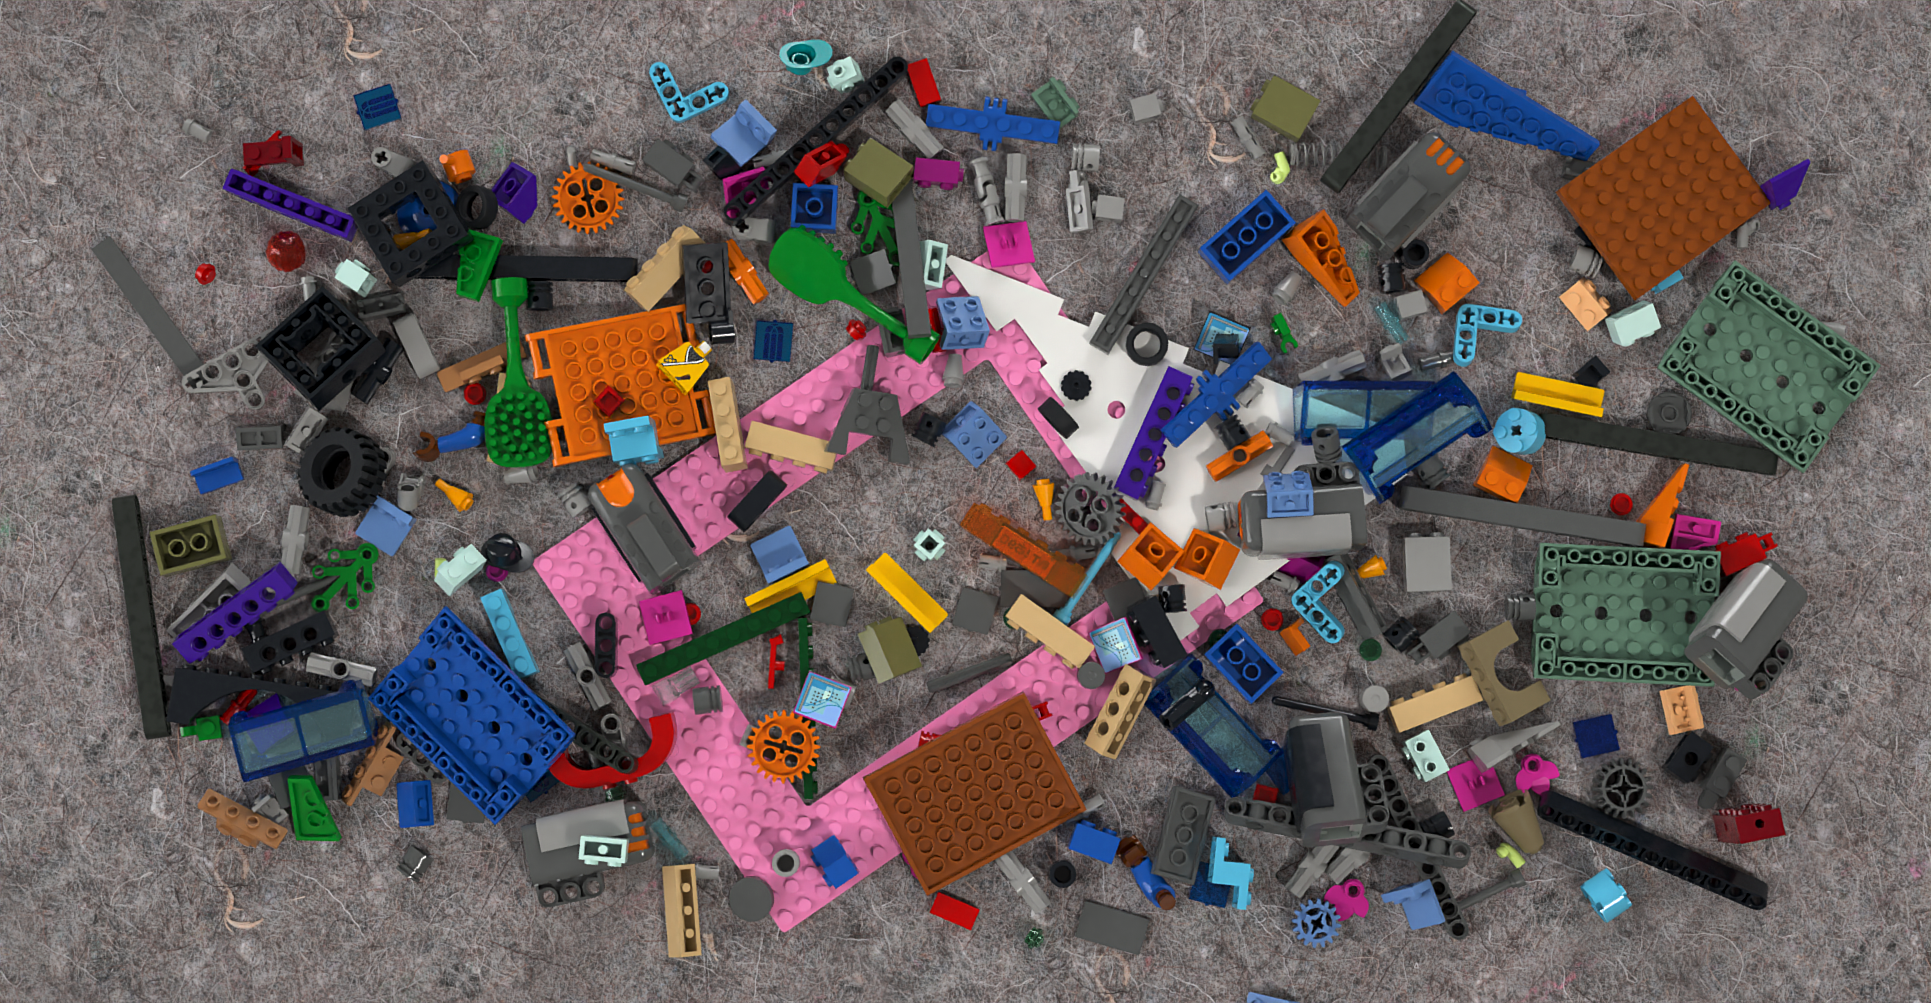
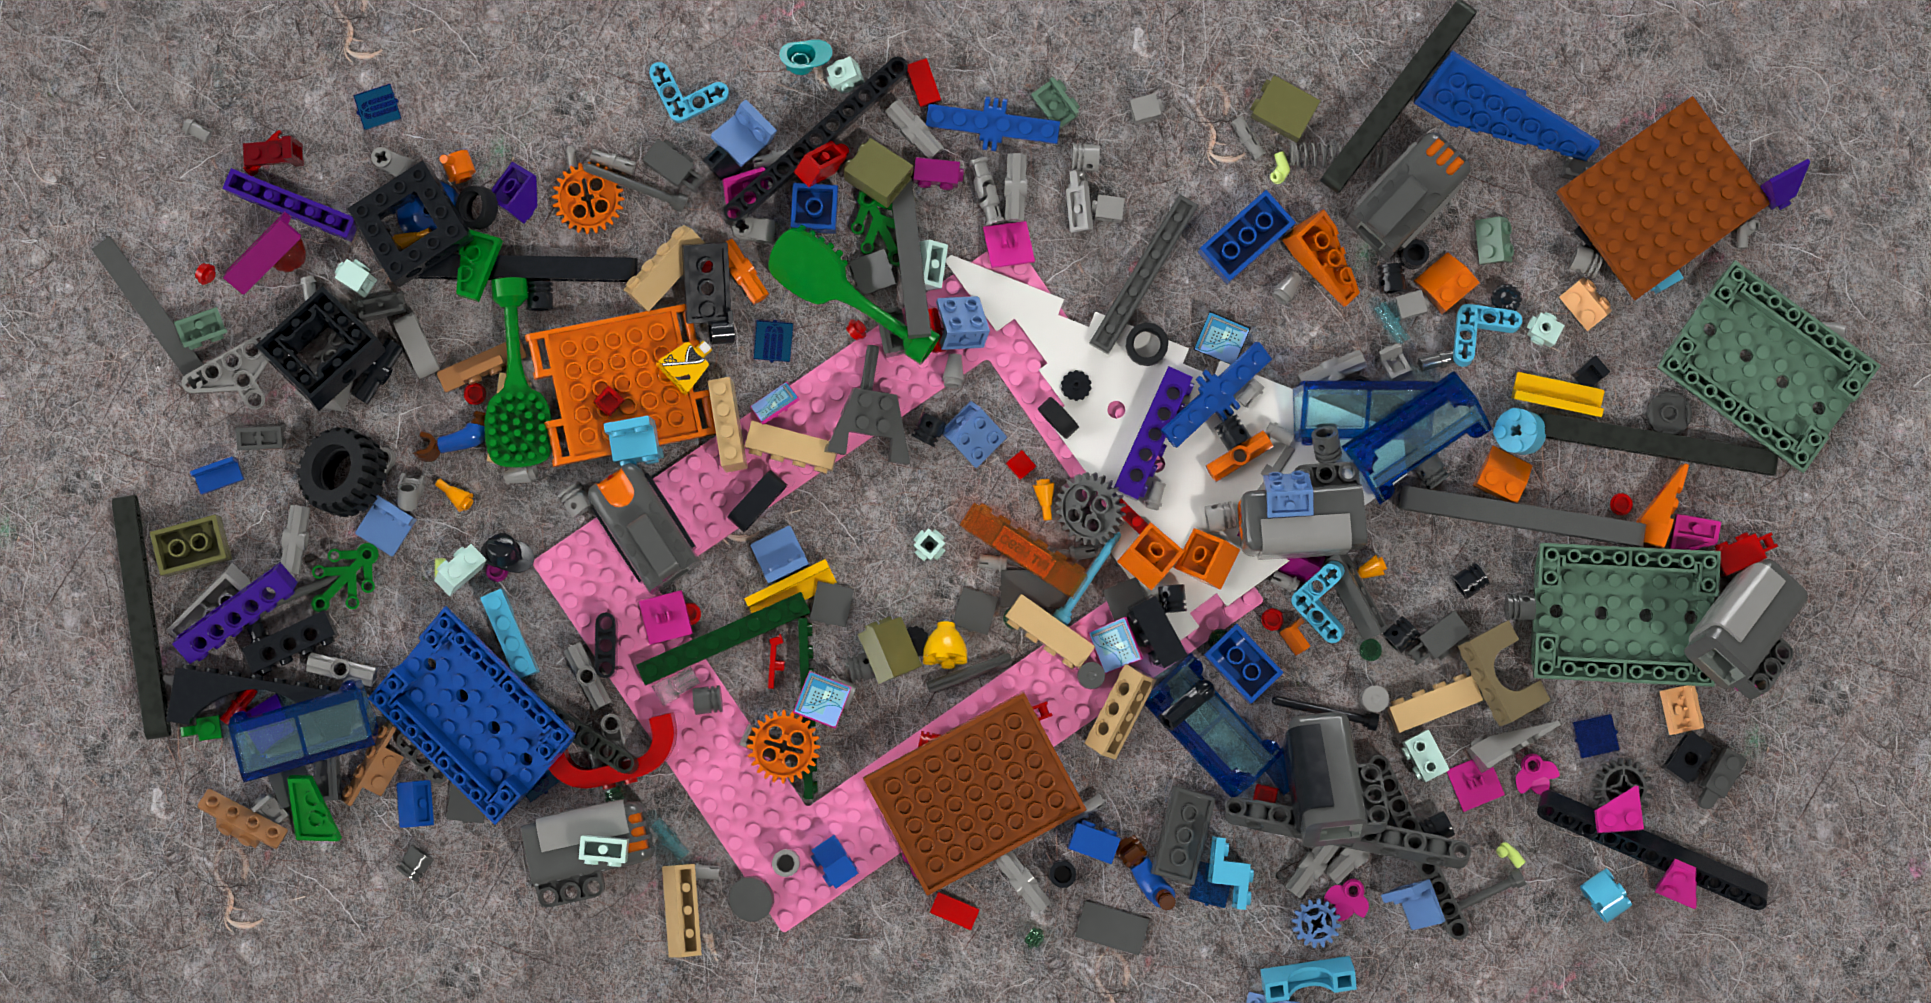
light grey panel [284,406,329,456] -> none
yellow panel [866,553,948,634] -> none
black panel [1213,334,1239,364] -> none
green plate [1270,313,1298,354] -> none
light grey brick [1402,532,1452,593] -> none
dark tan cone [1488,789,1544,854] -> none
light aqua brick [1604,300,1661,346] -> none
dark red brick [1713,803,1786,844] -> none
none -> sand green bracket [173,307,227,350]
none -> magenta panel [223,211,301,295]
none -> piece [750,382,800,425]
none -> yellow piece [923,621,967,669]
none -> medium azure arch [1260,956,1357,1003]
none -> black piece [1452,562,1490,599]
none -> sand green bracket [1475,216,1514,265]
none -> black piece [1491,284,1522,311]
none -> light aqua brick [1527,312,1565,347]
none -> dark pink wing [1594,786,1644,833]
none -> dark pink wing [1655,859,1697,909]

